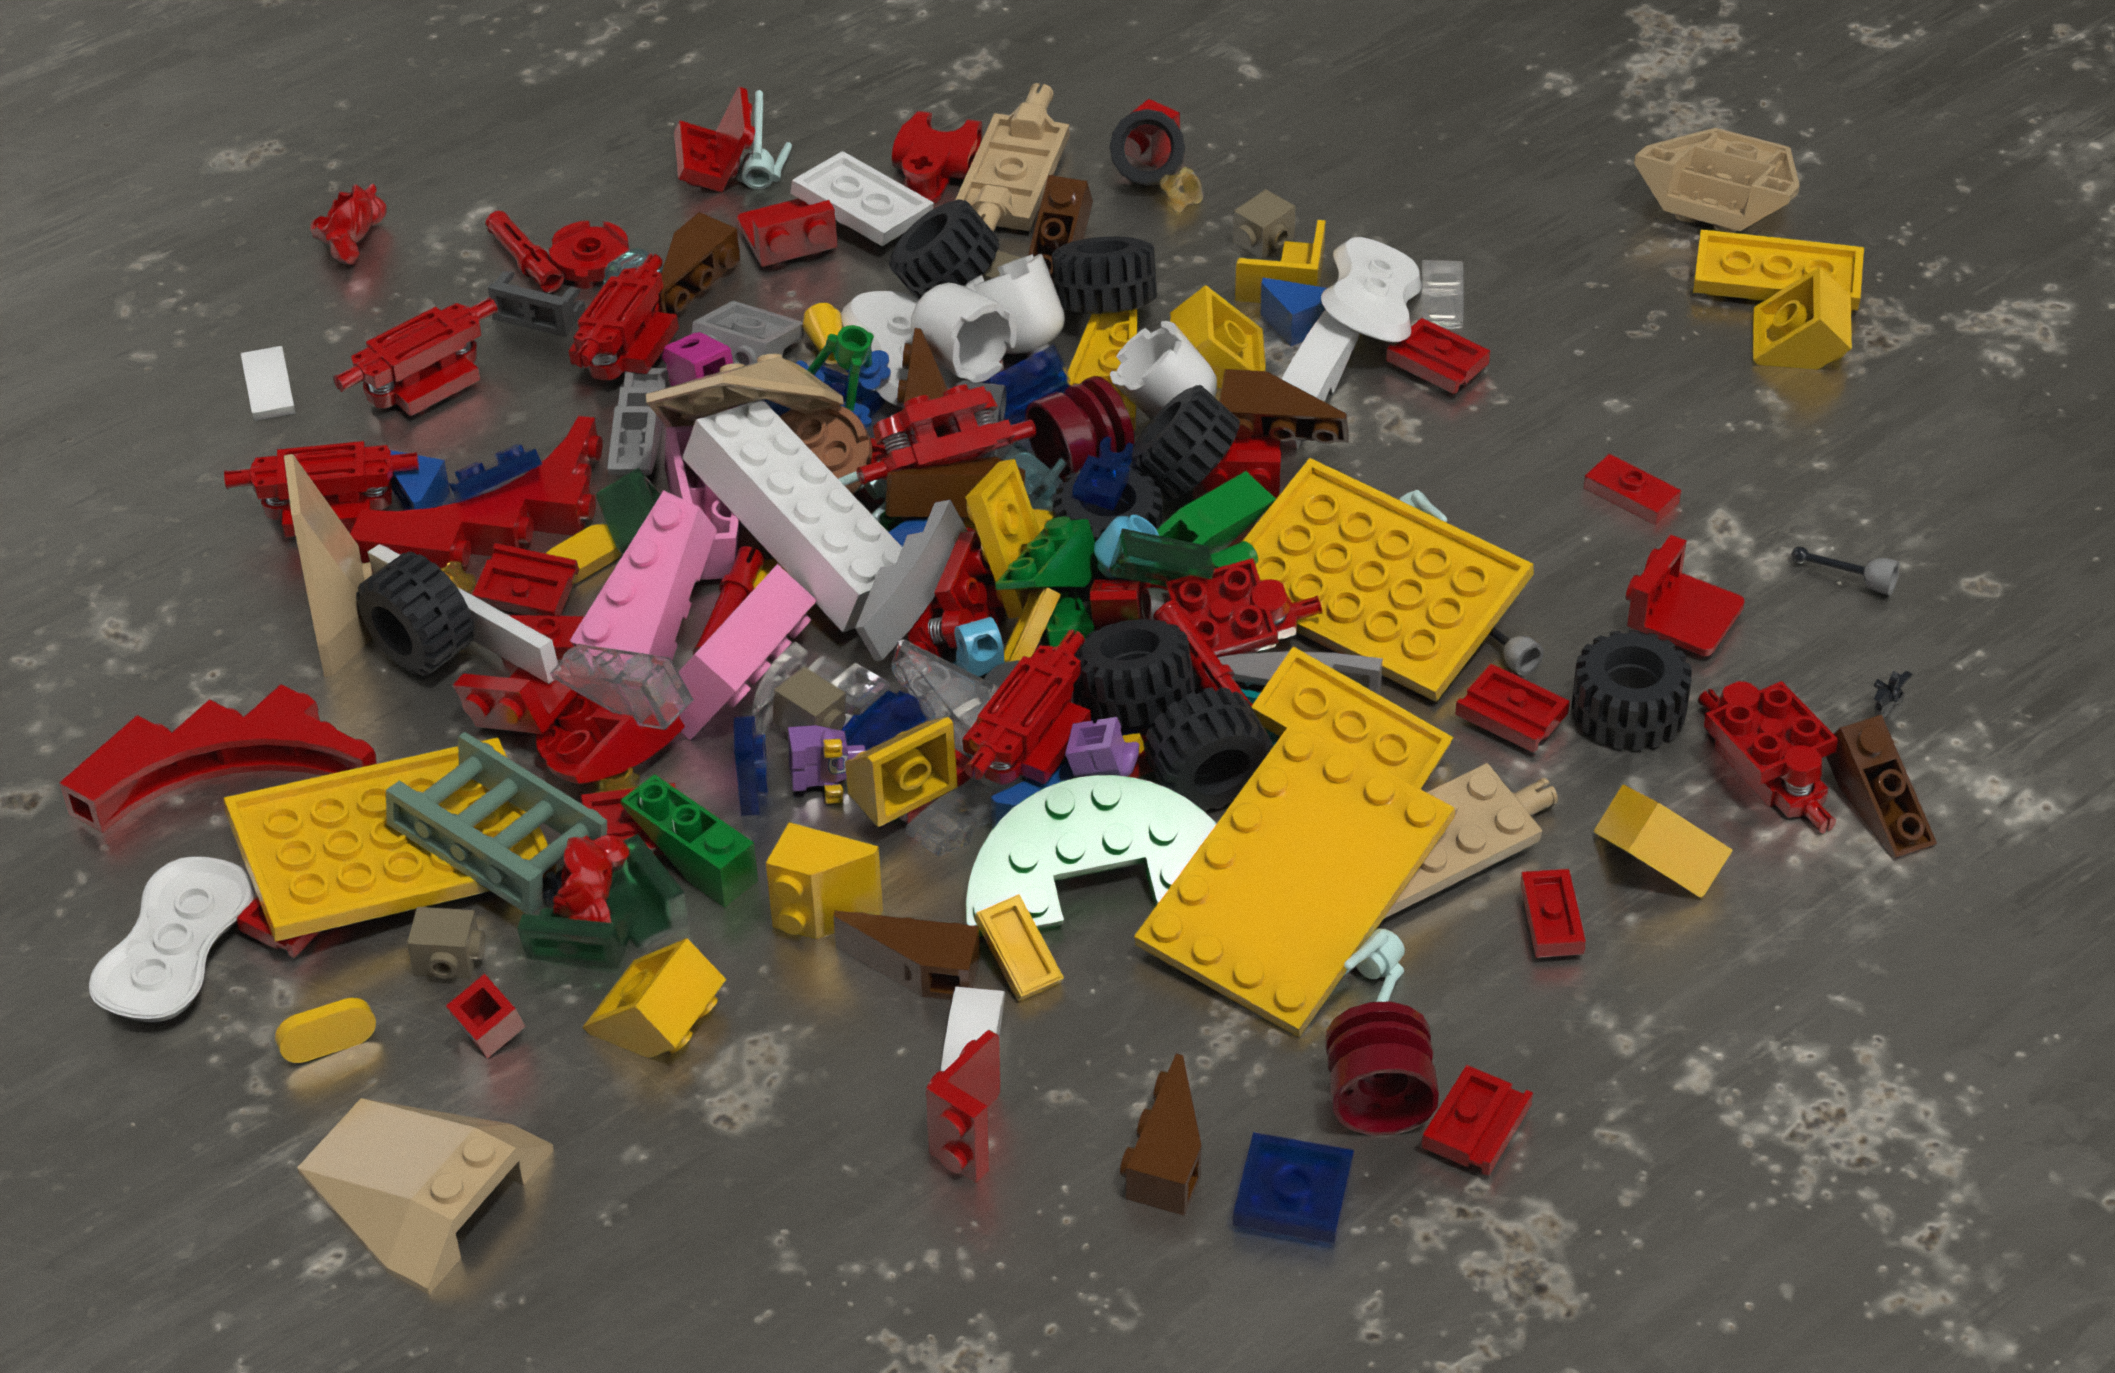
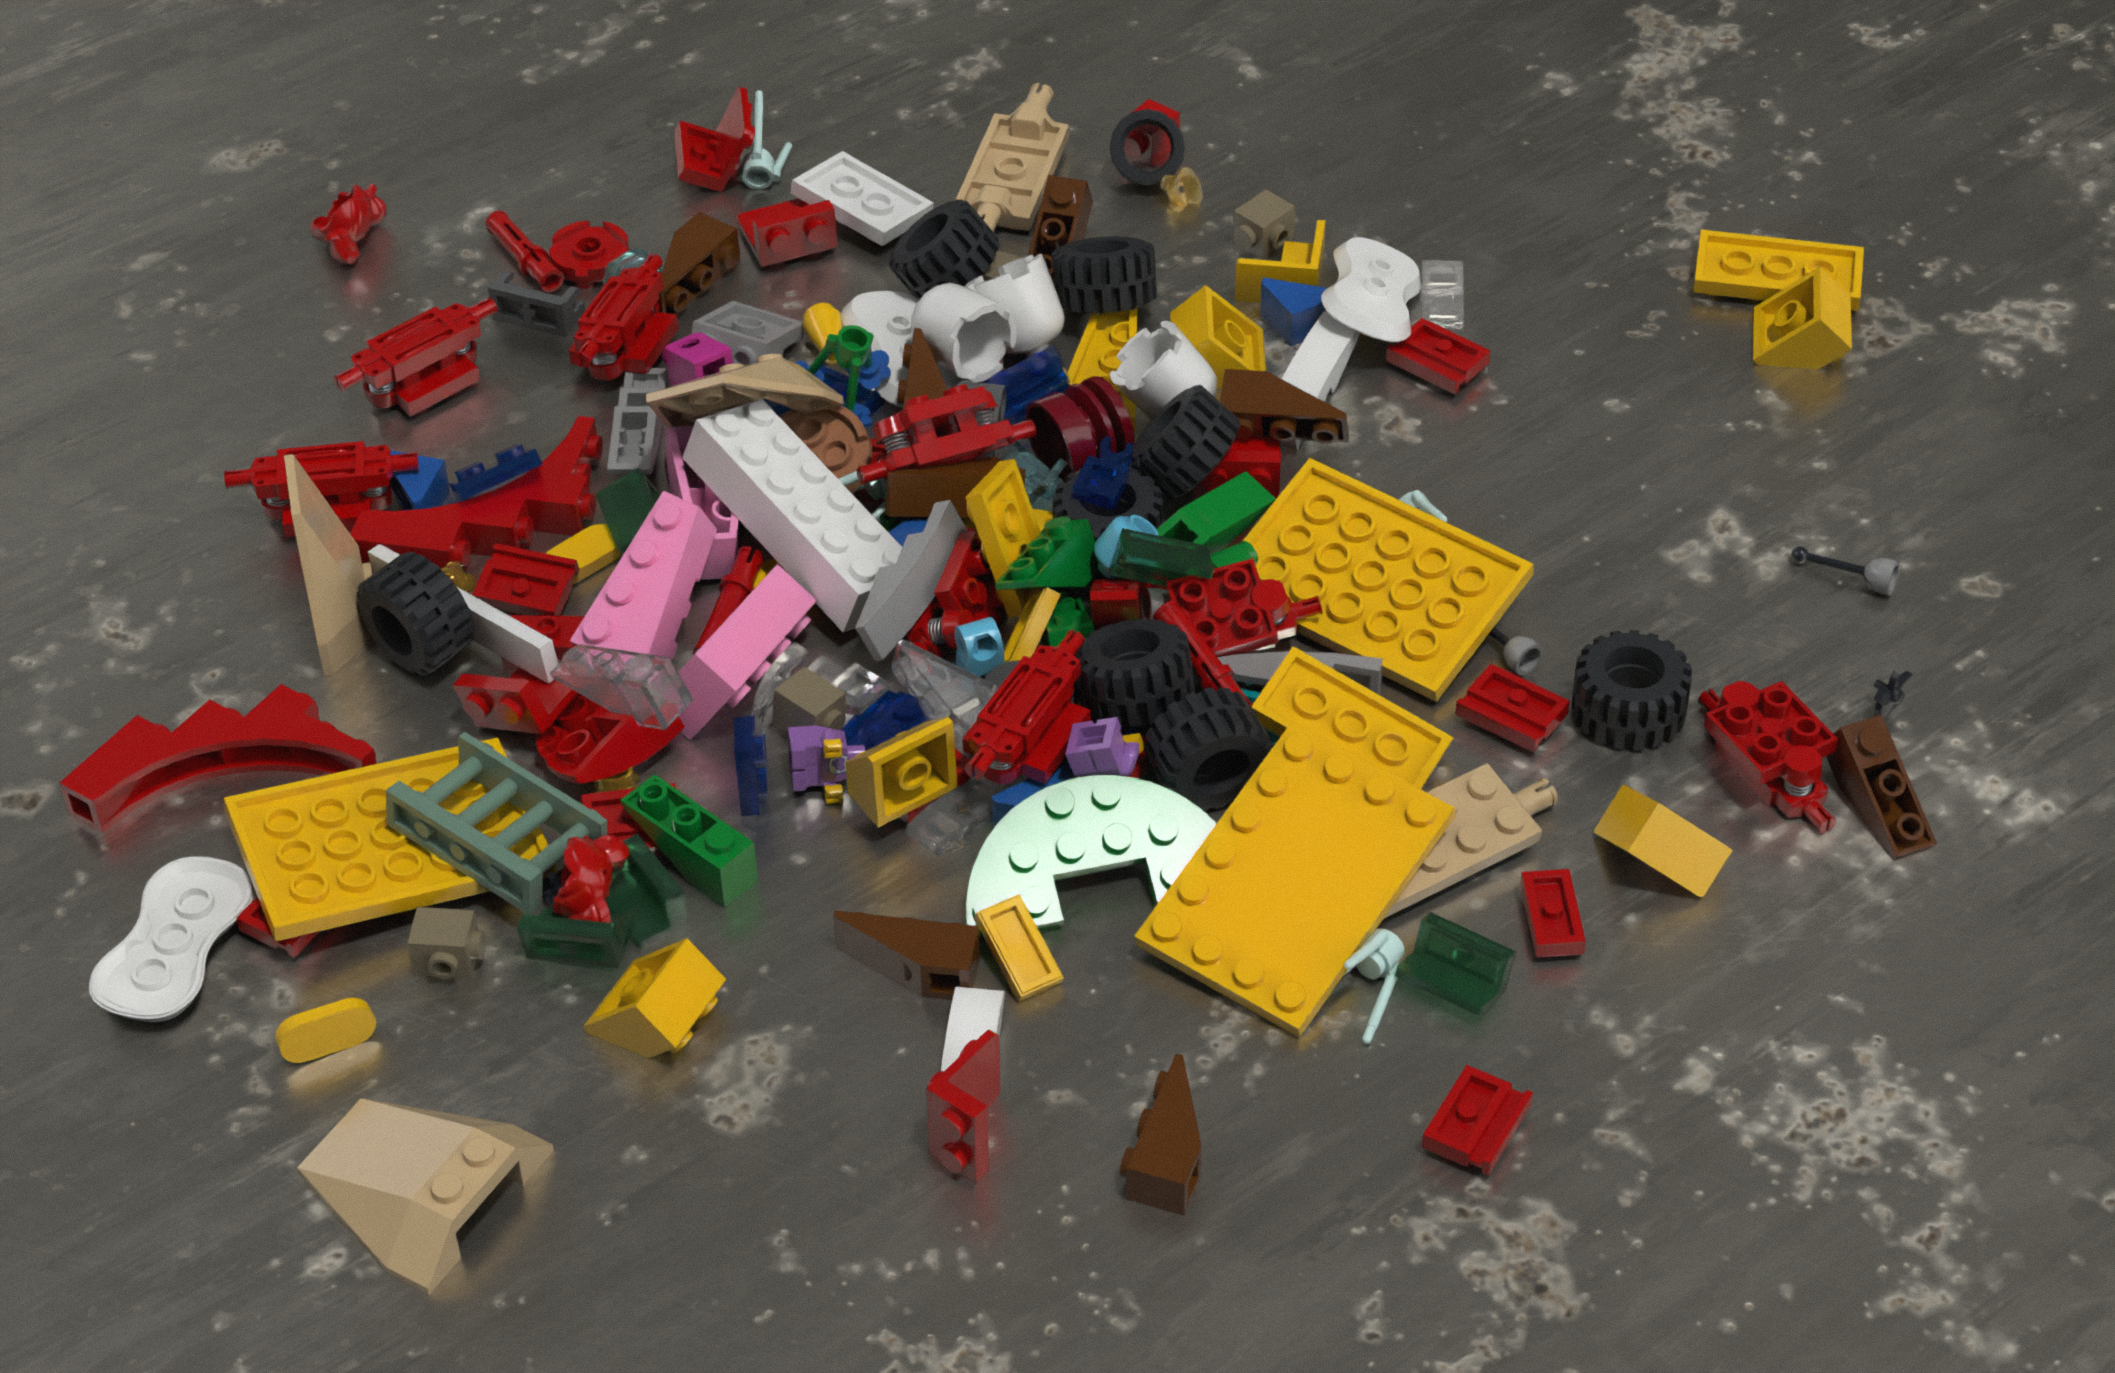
white slope [241,346,296,421] -> none
red brick [446,973,526,1059] -> none
yellow slope [766,822,883,940] -> none
red piece [892,111,982,204] -> none
clear blue plate [1233,1132,1354,1244] -> none
dark red wheel [1325,1001,1439,1136] -> none
red plate [1583,454,1681,525] -> none
red bracket [1625,534,1745,656] -> none
tan wedge [1634,128,1800,233] -> none
none -> clear green panel [1395,912,1516,1015]

